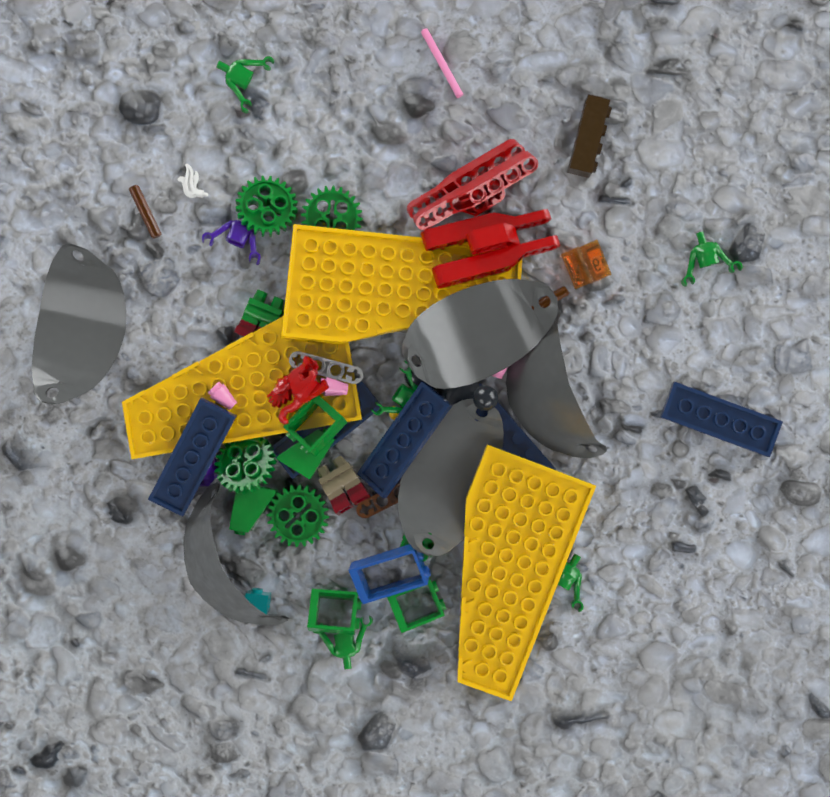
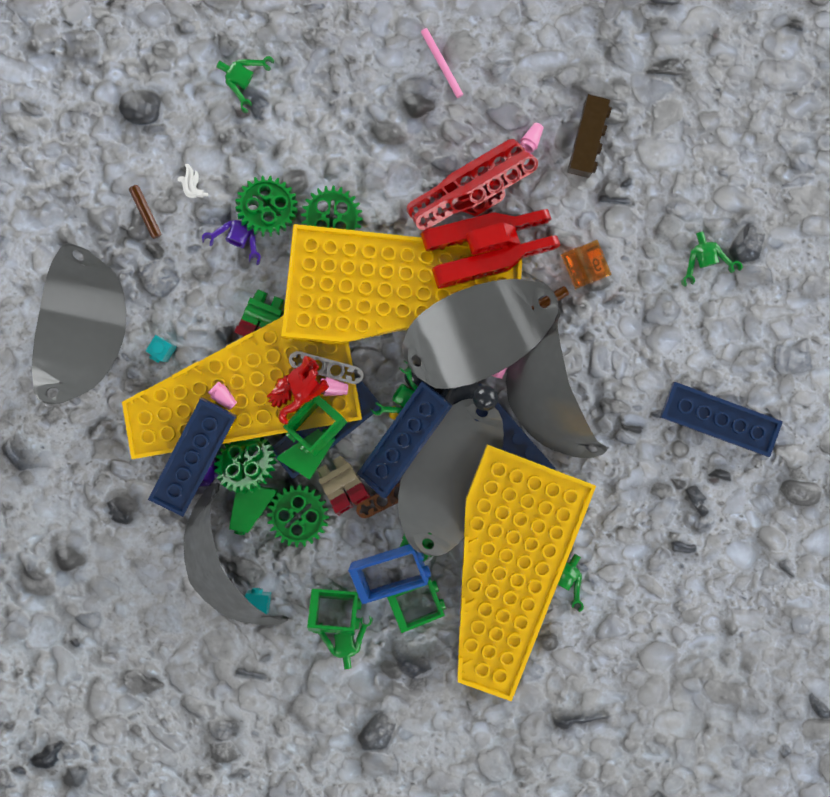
none -> teal brick [146,335,177,363]
none -> bright pink cone [520,123,544,153]

